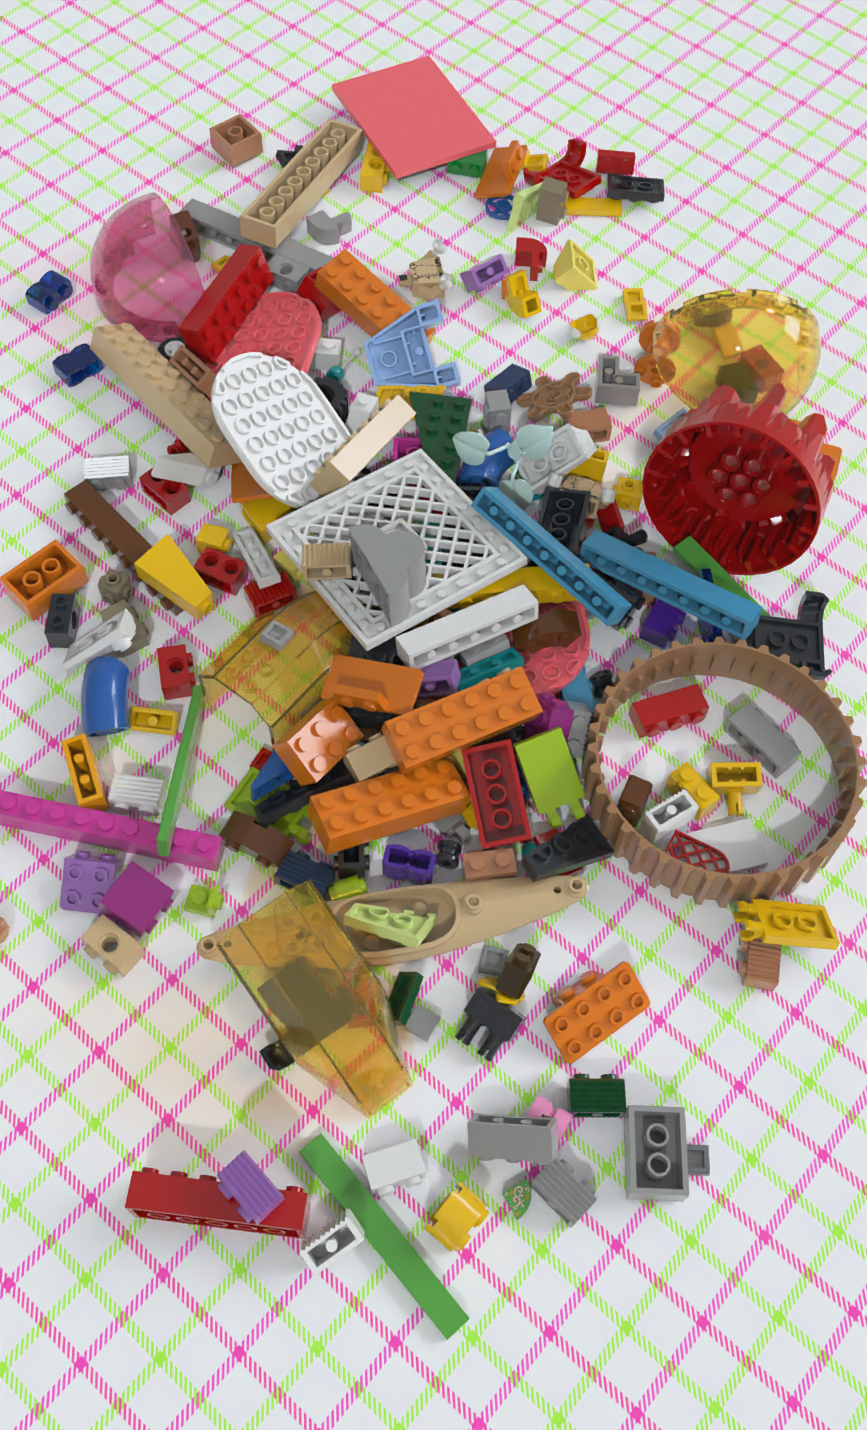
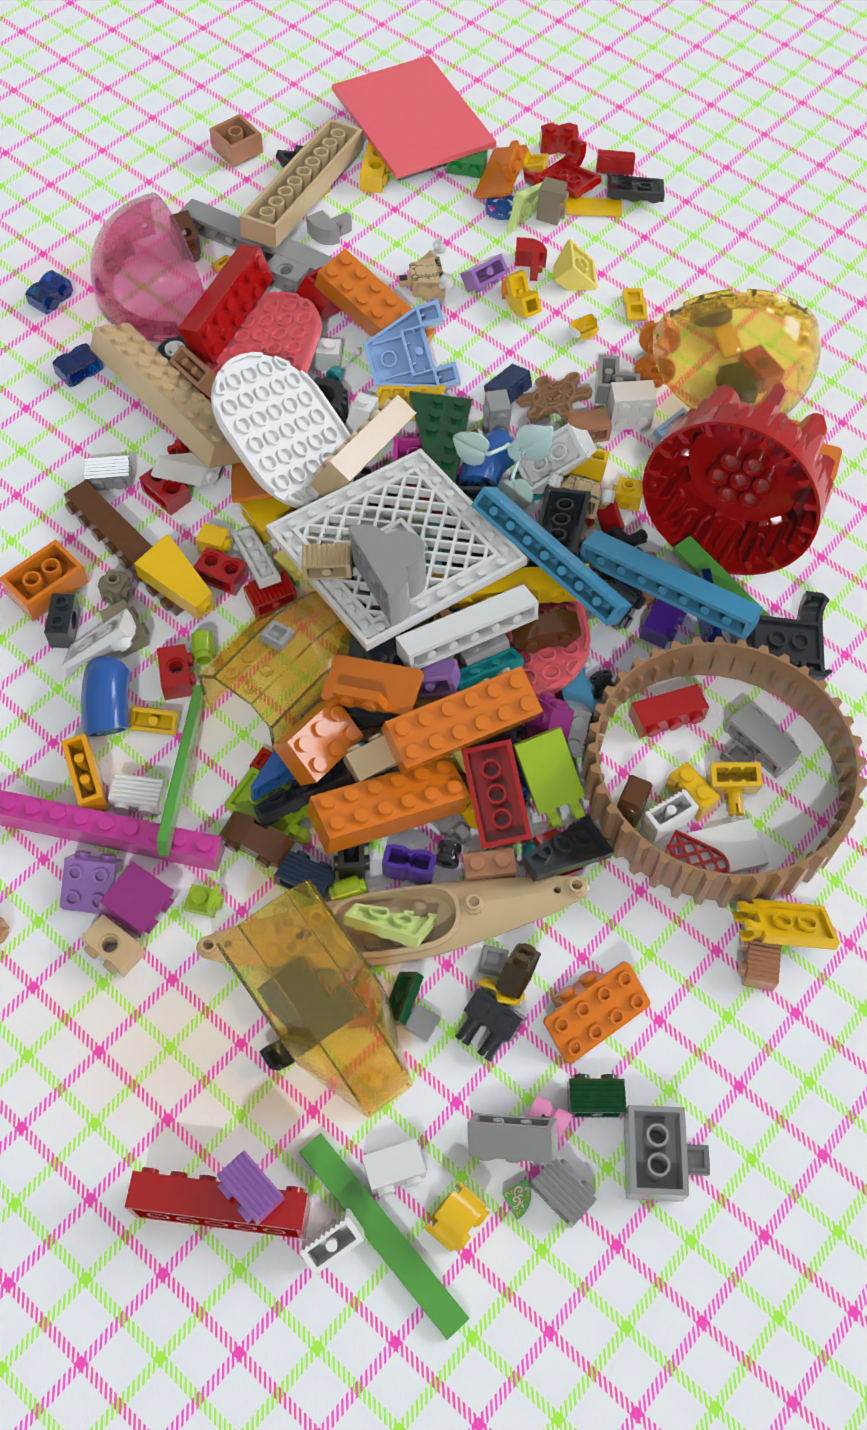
none -> lime brick [190,629,216,665]
none -> red brick [539,122,579,155]
none -> white brick [606,380,657,430]
none -> light grey tile [719,739,755,762]

